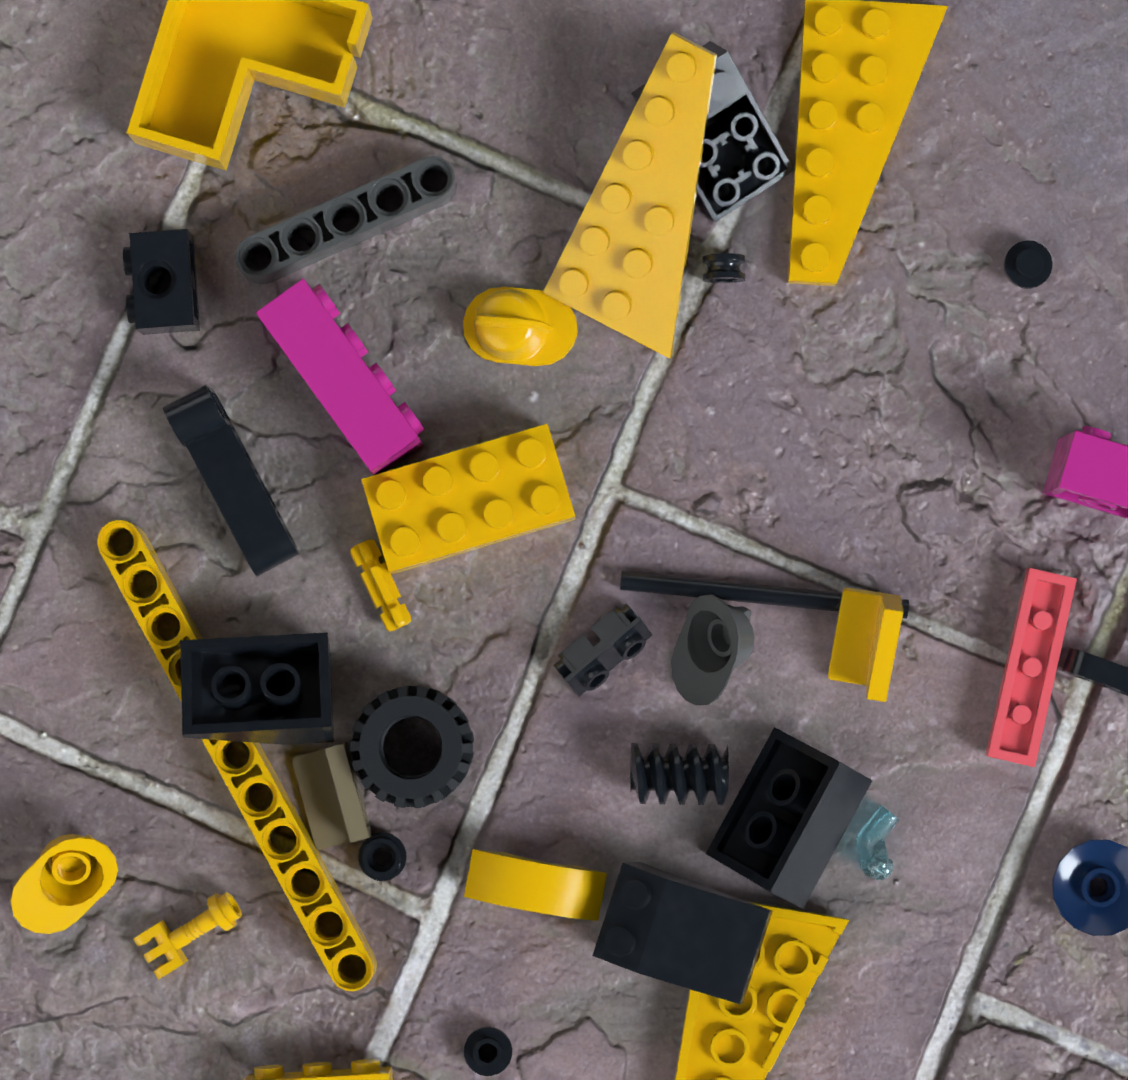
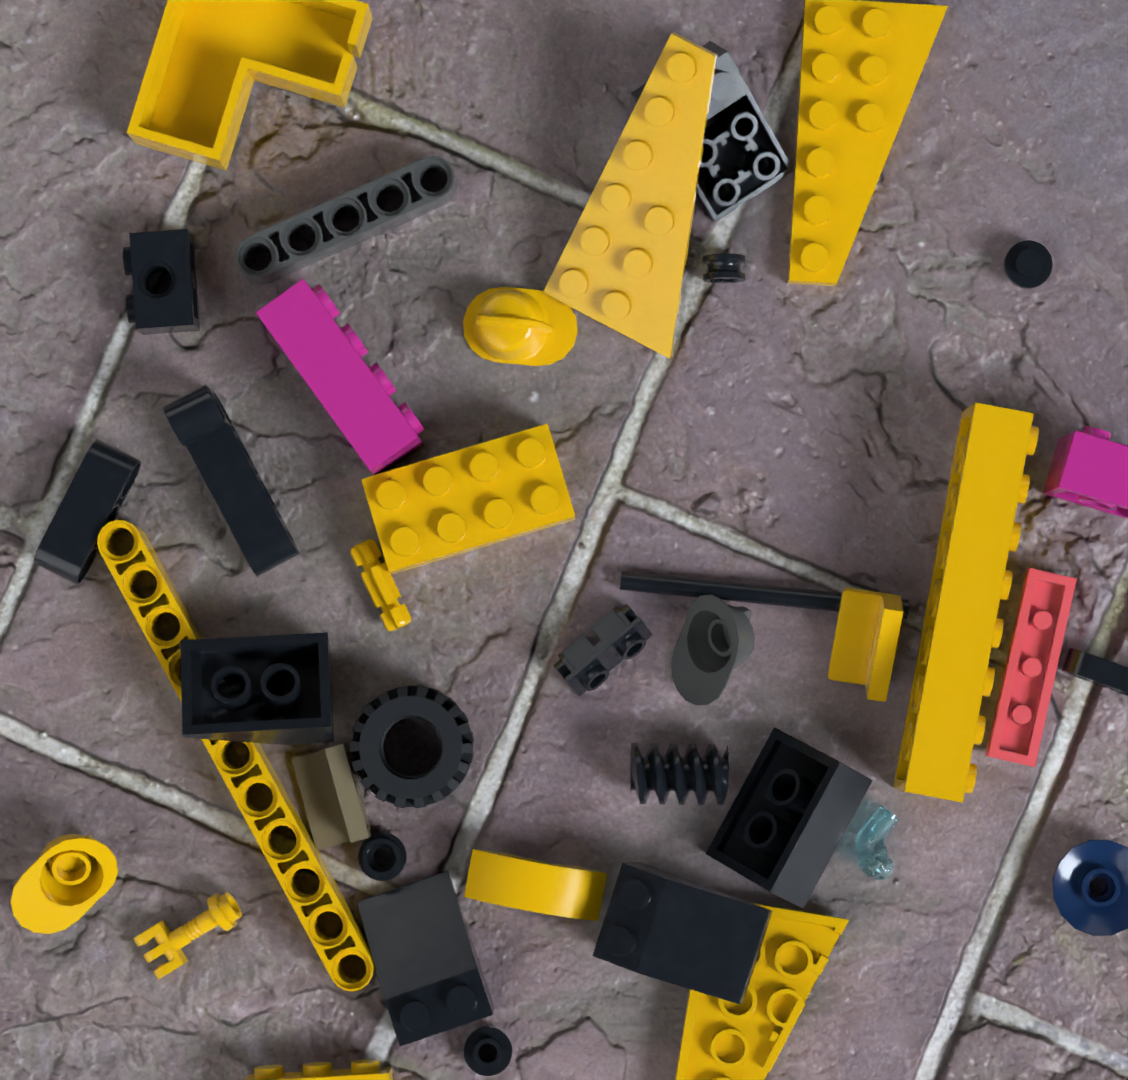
none -> black beam [34,439,141,585]
none -> black slope [357,870,495,1047]
none -> yellow brick [893,402,1039,803]

